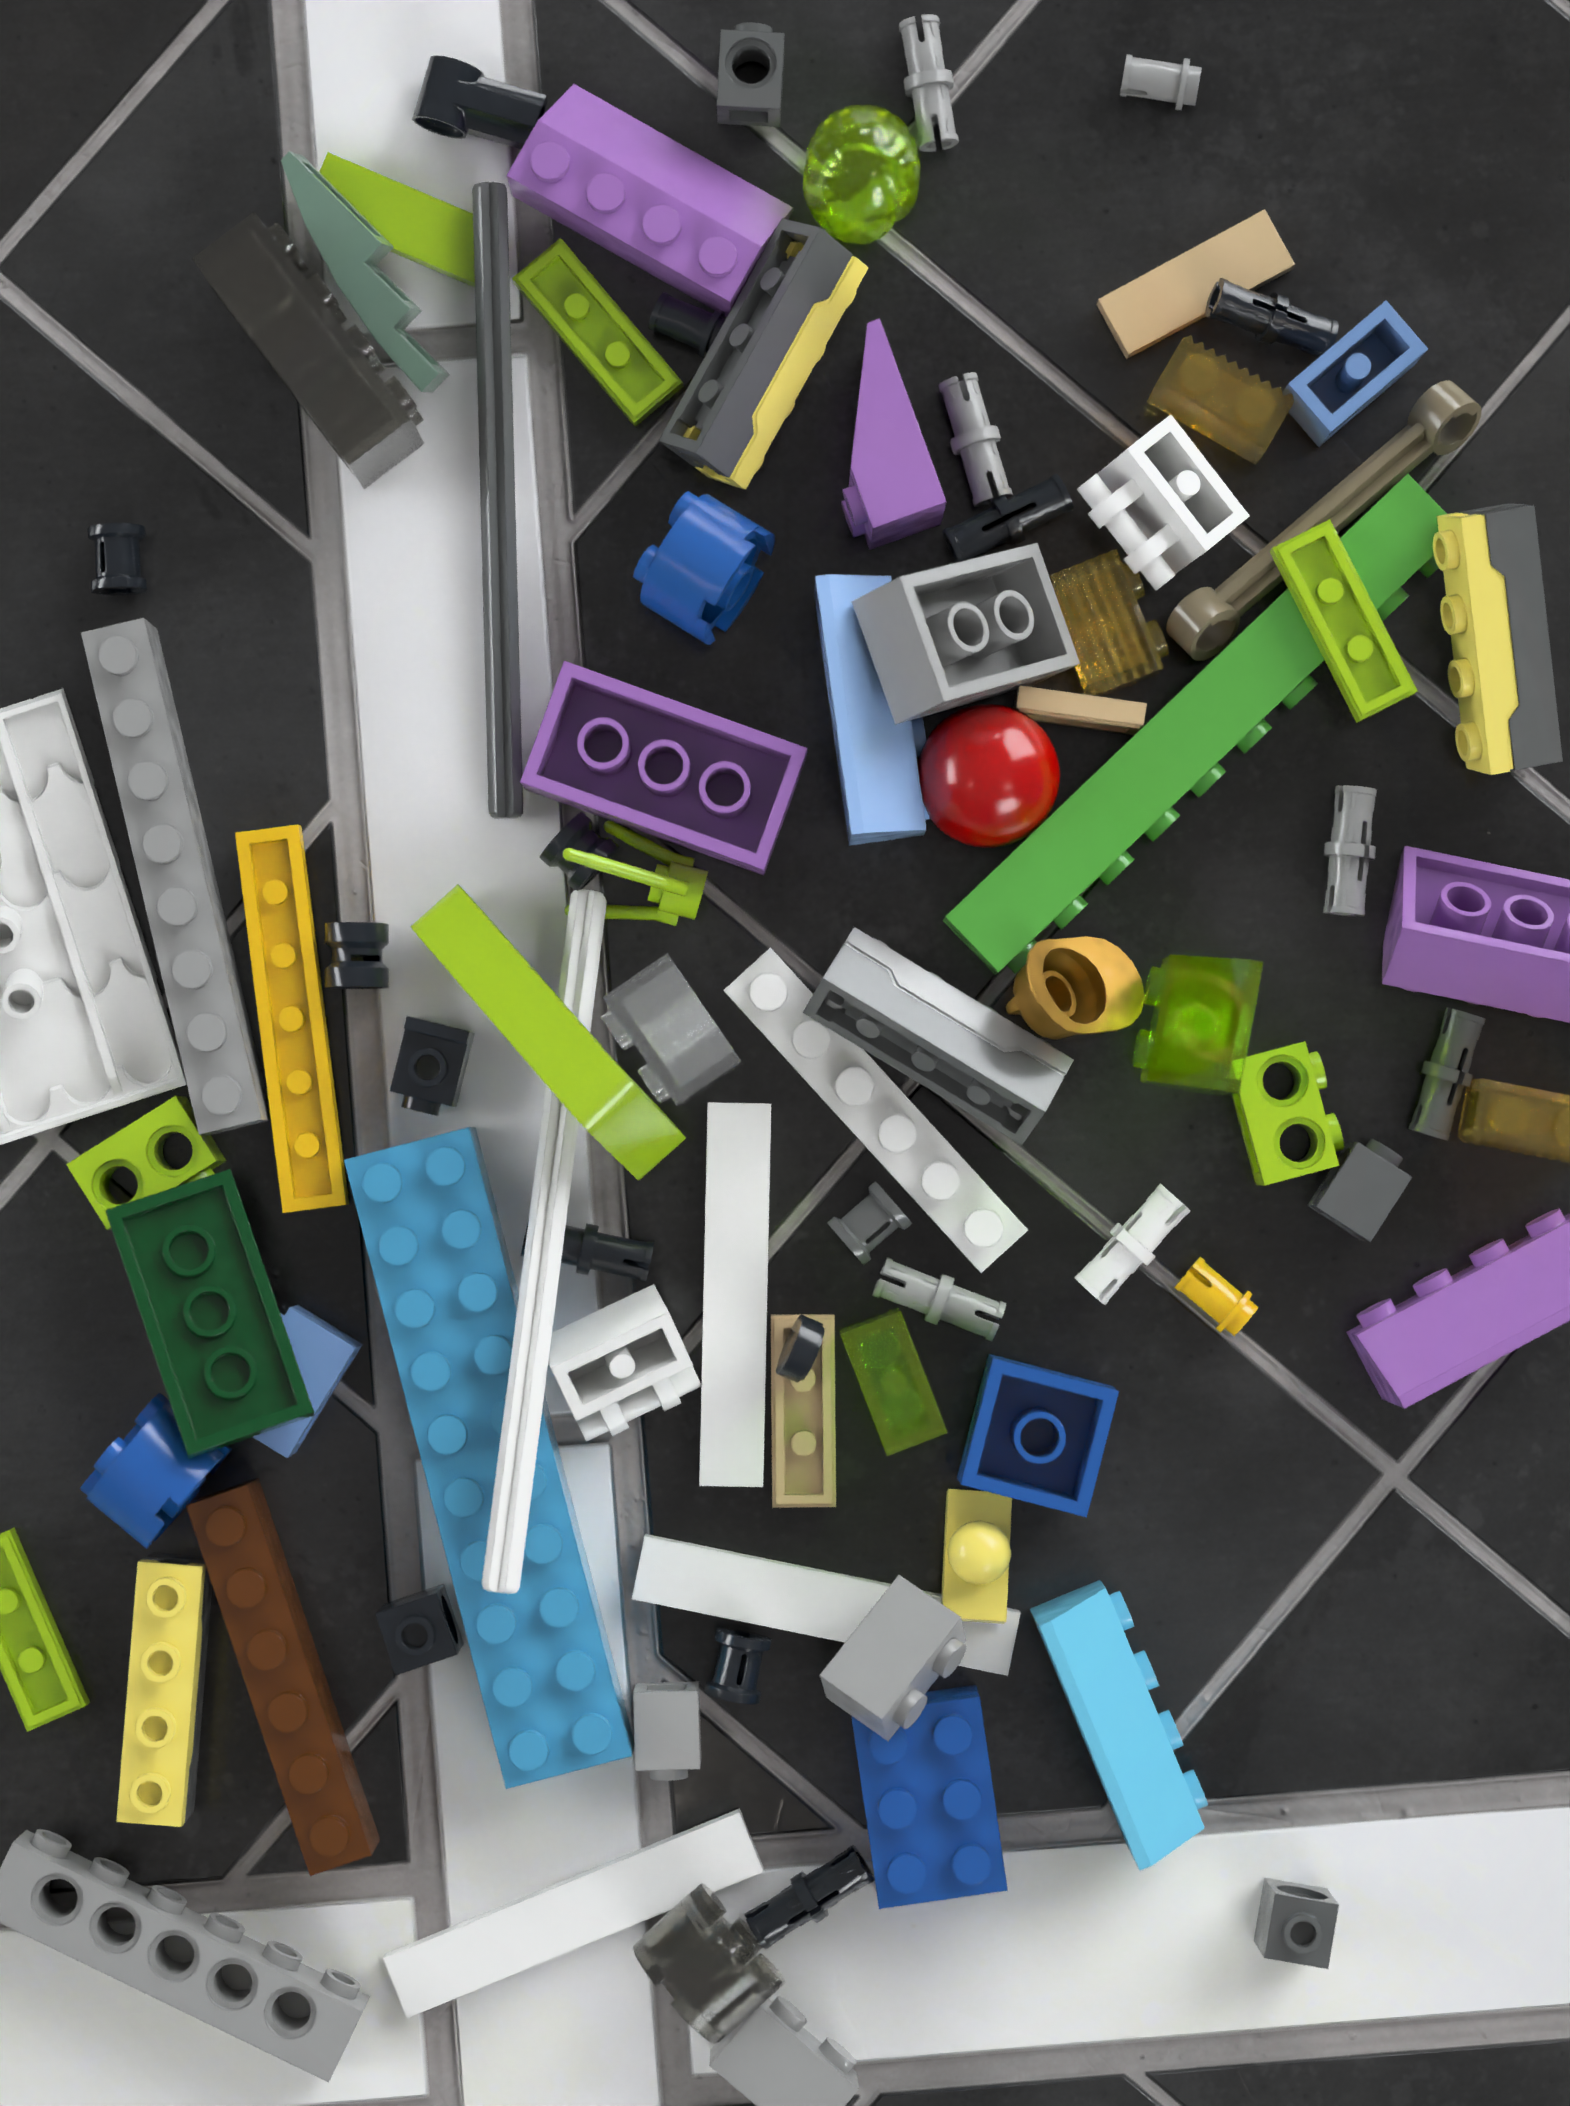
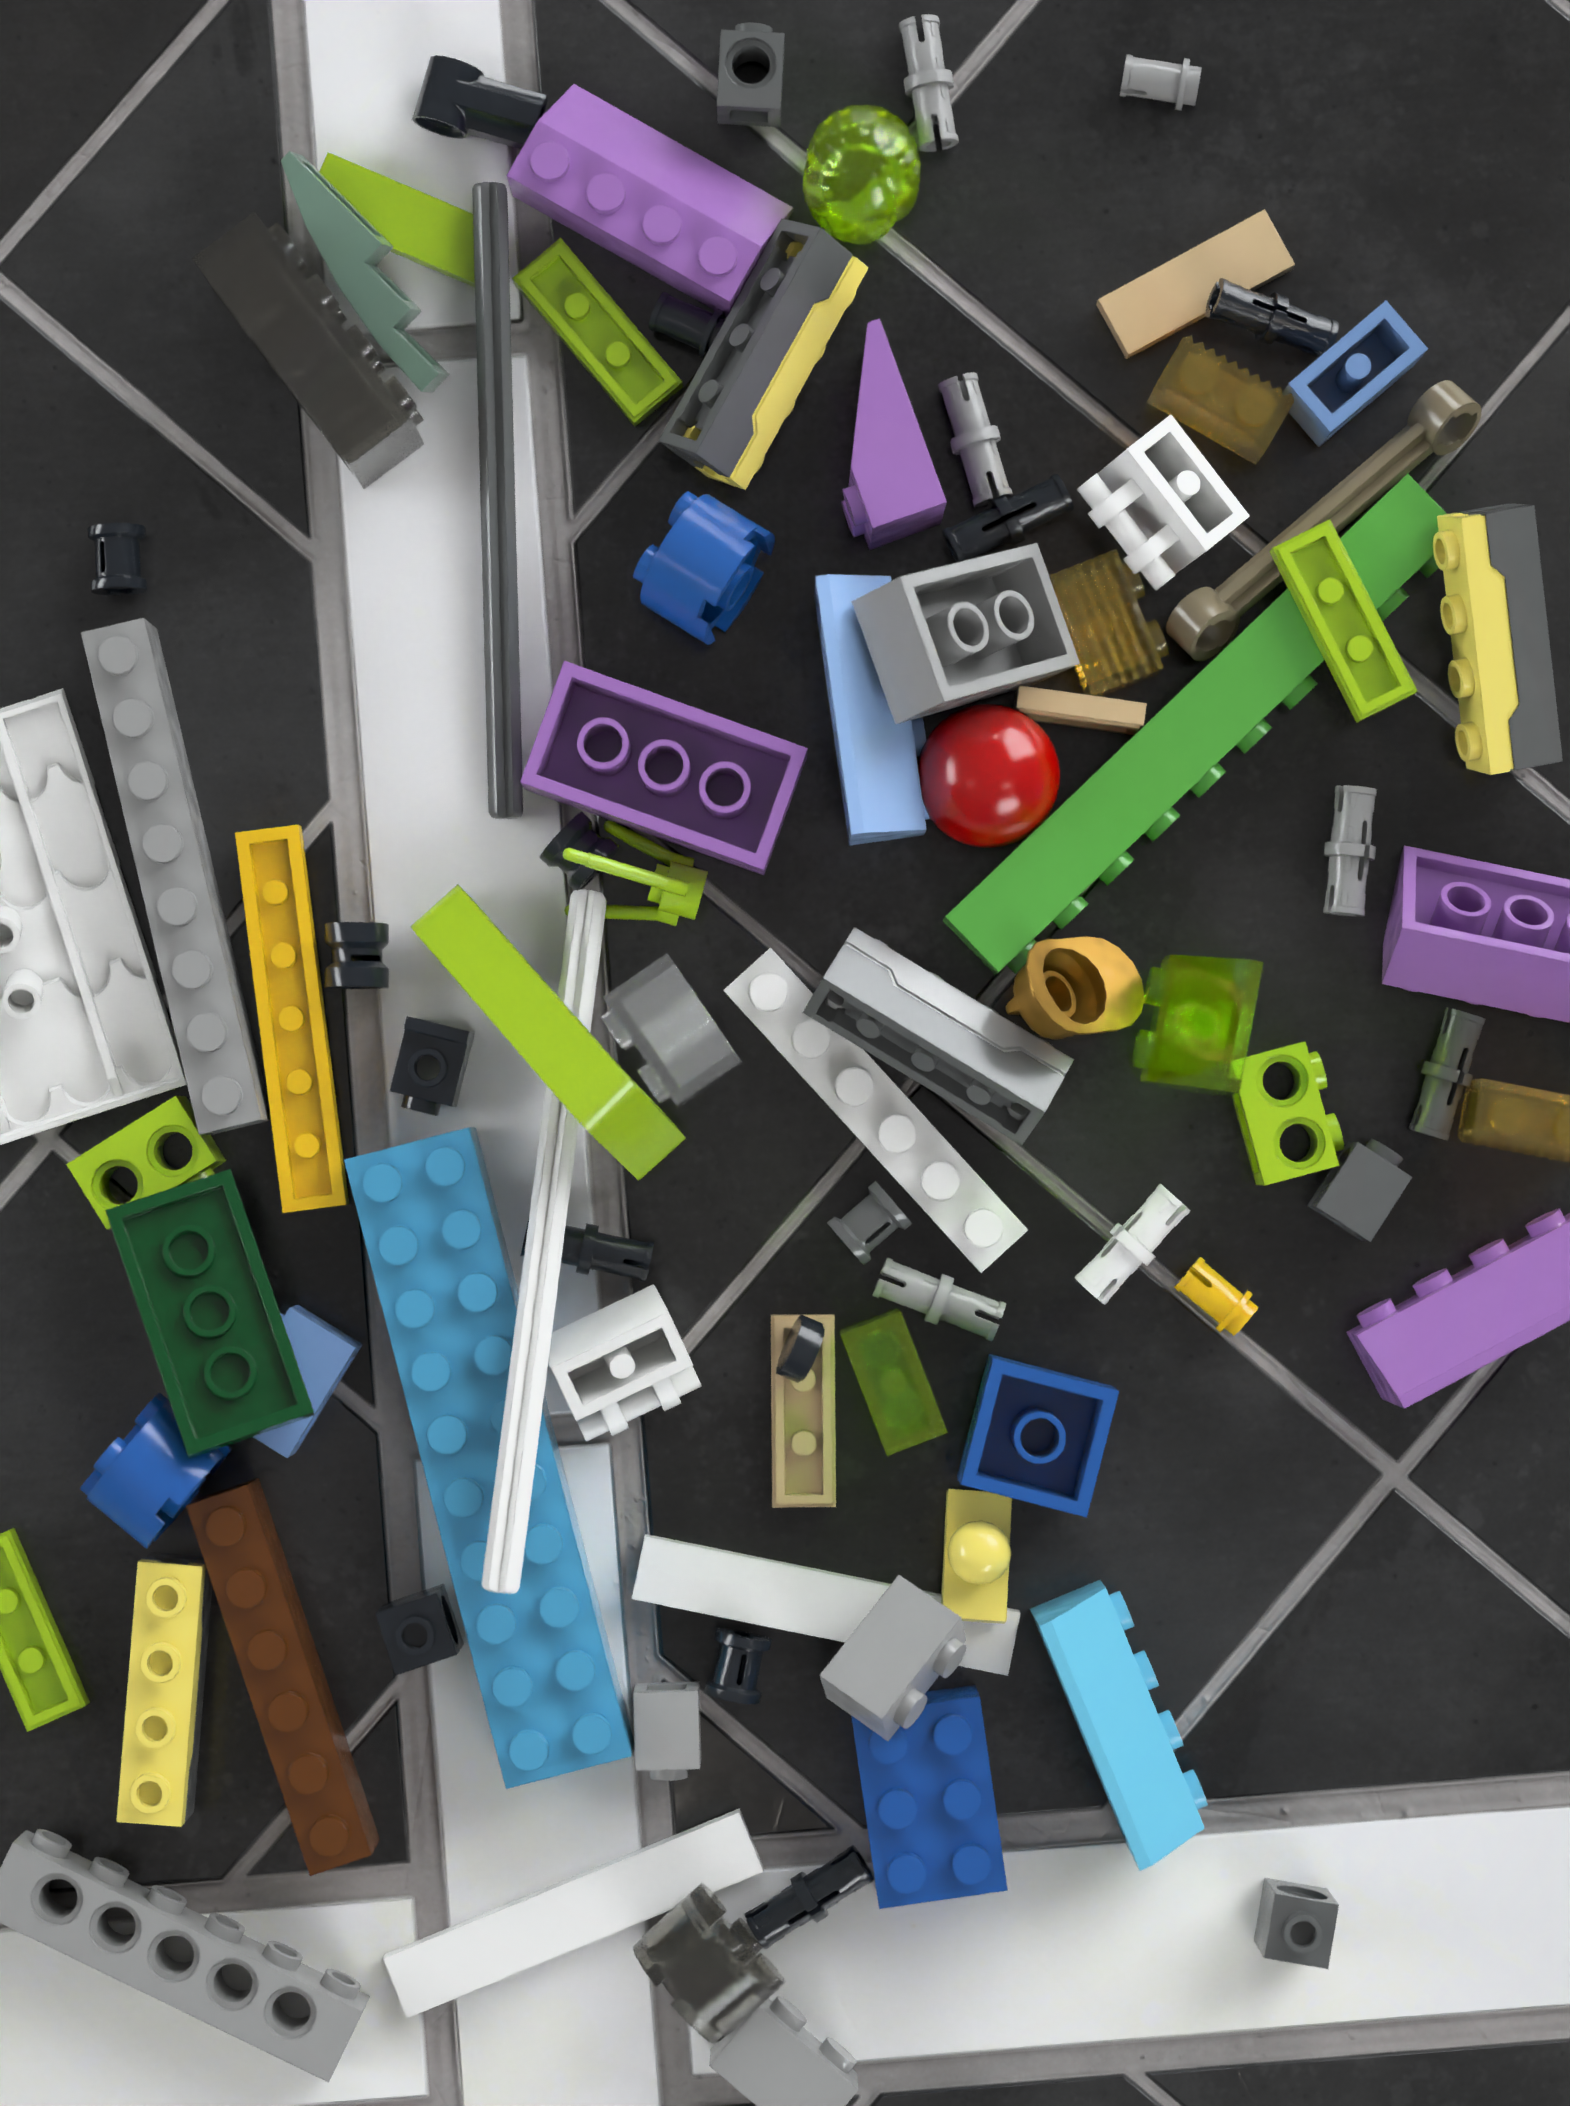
white tile [699,1102,771,1487] -> none

